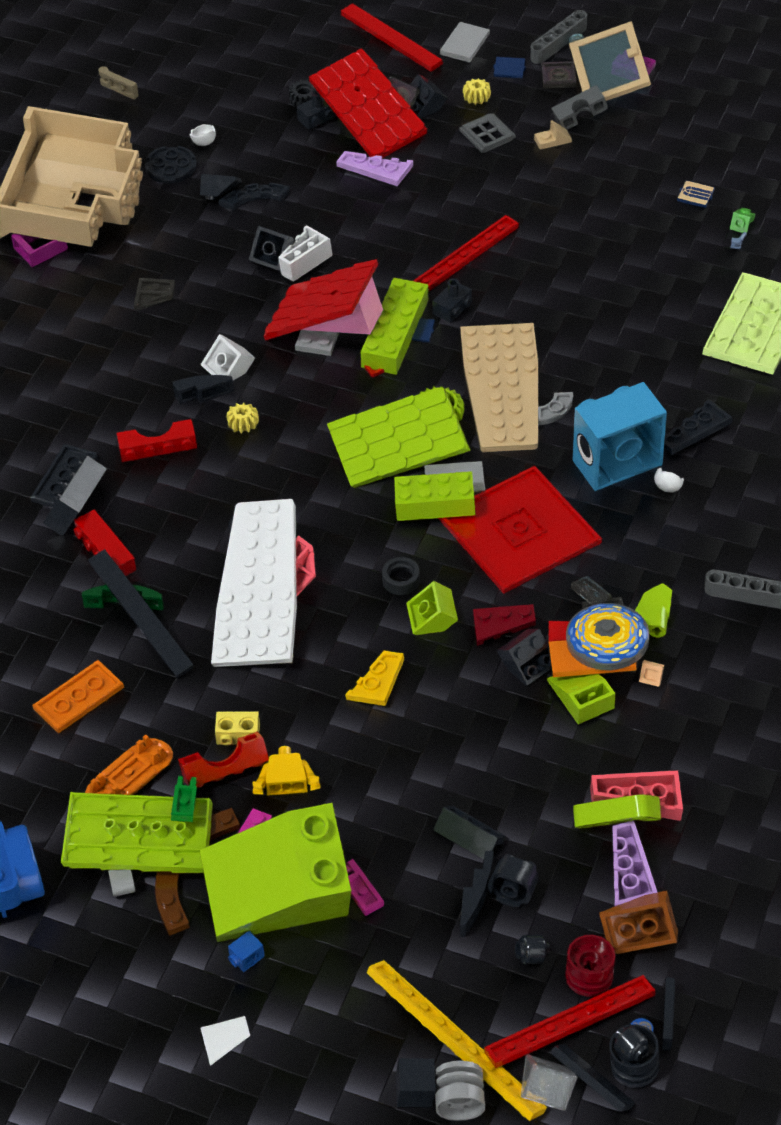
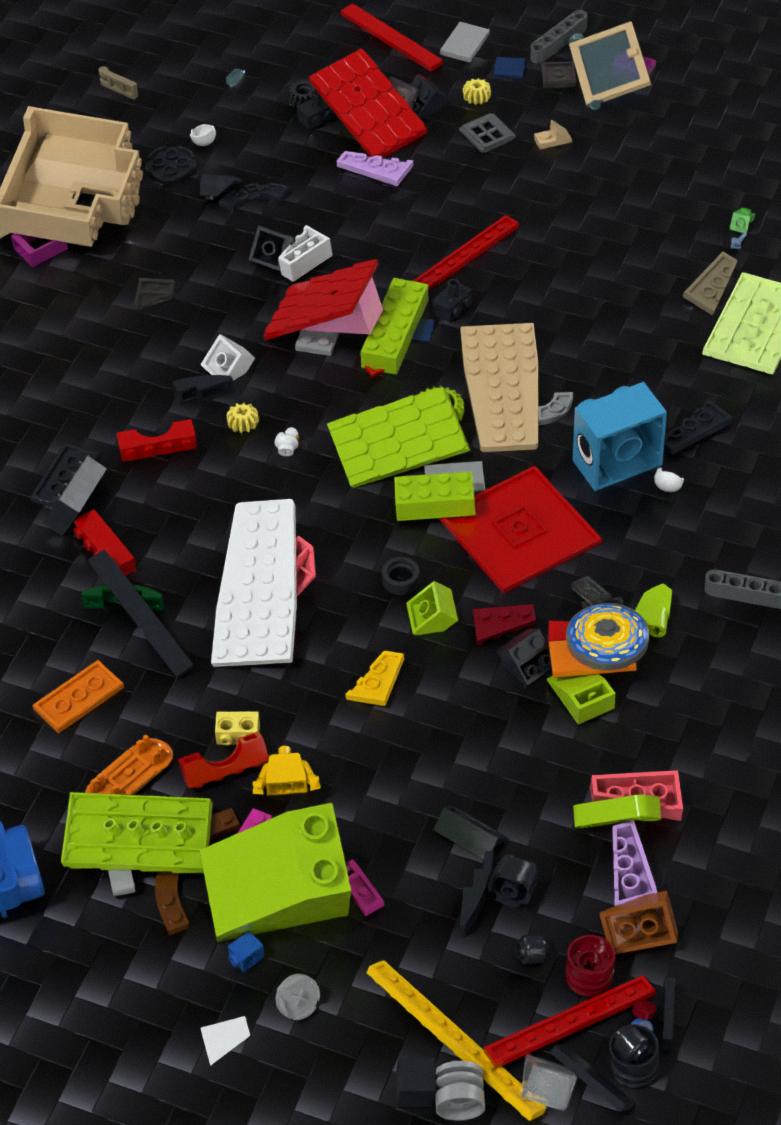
green hinge [171,776,197,822] -> none
dark grey arch [551,85,608,130] -> none
light nougat tile [639,660,664,687] -> none
piece [677,180,715,208] -> none
none -> clear light blue piece [226,69,244,86]
none -> white animal [275,427,299,456]
none -> light grey tile [276,974,320,1020]
none -> dark red tile [632,1000,657,1020]
none -> dark tan wing [683,252,738,315]

